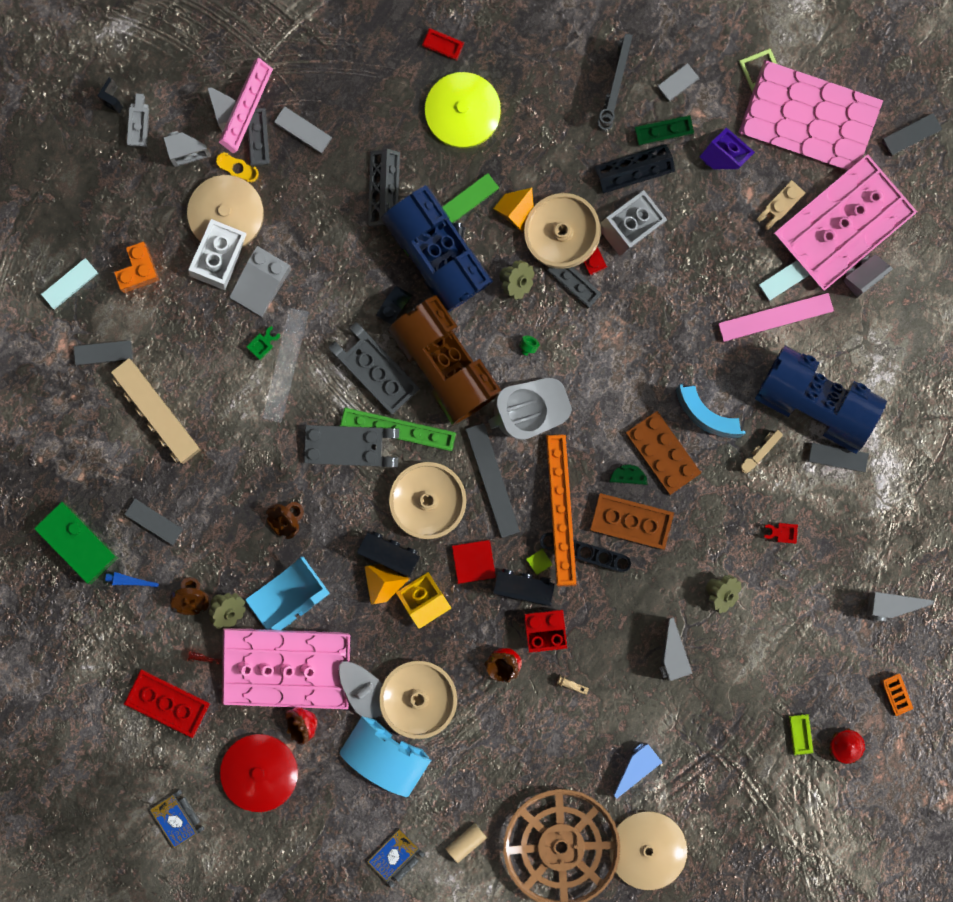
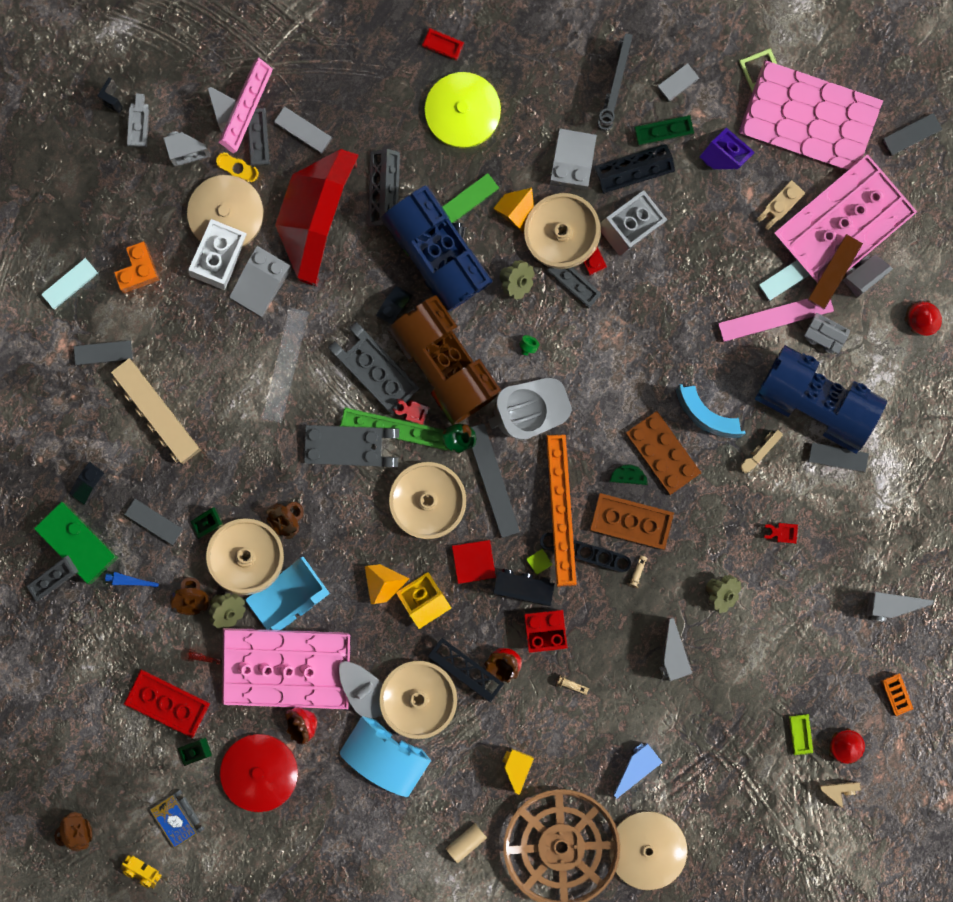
green plate [247,326,281,361] -> none
black slope [357,531,420,578] -> none
piece [367,829,425,888] -> none
none -> dark grey tile [27,555,79,602]
none -> reddish brown tile [54,812,92,852]
none -> black slope [69,462,108,505]
none -> yellow hinge [121,855,162,889]
none -> dark green slope [178,738,212,766]
none -> dark green slope [190,507,225,539]
none -> tan dish [206,519,284,595]
none -> red panel [275,149,359,287]
none -> red plate [393,399,429,425]
none -> black fence [428,637,504,703]
none -> dark green hair [442,423,477,454]
none -> yellow slope [503,748,534,795]
none -> light grey slope [550,129,597,191]
none -> tan piece [627,555,647,588]
none -> light grey brick [804,312,850,354]
none -> reddish brown tile [808,234,863,310]
none -> tan slope [818,782,860,808]
none -> red hair [904,300,942,336]

